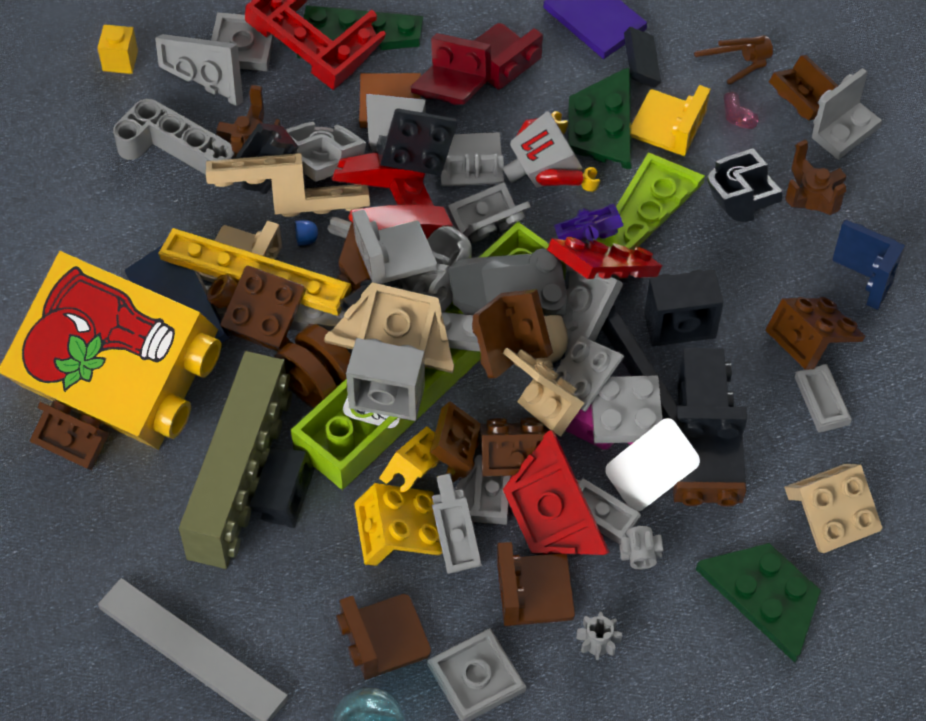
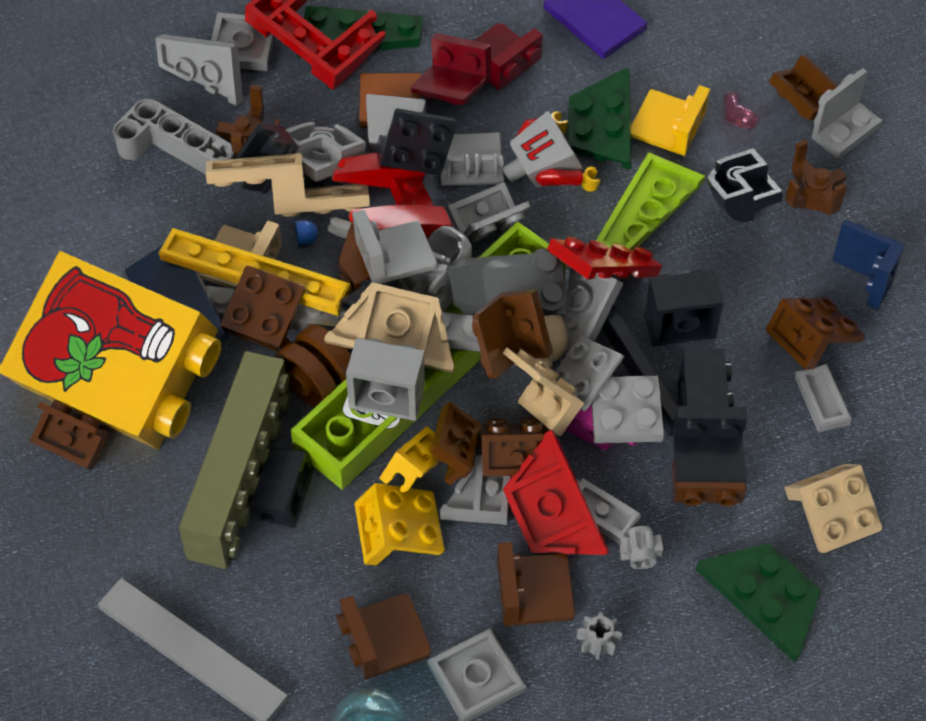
yellow brick [97,25,138,74] -> none
reddish brown tile [207,274,238,308] -> none
light grey hinge [432,473,482,574] -> none
dark purple plate [554,203,624,243] -> none
white sticker [606,418,700,512] -> none
black tile [624,27,661,88] -> none
reddish brown plant [694,35,773,85] -> none

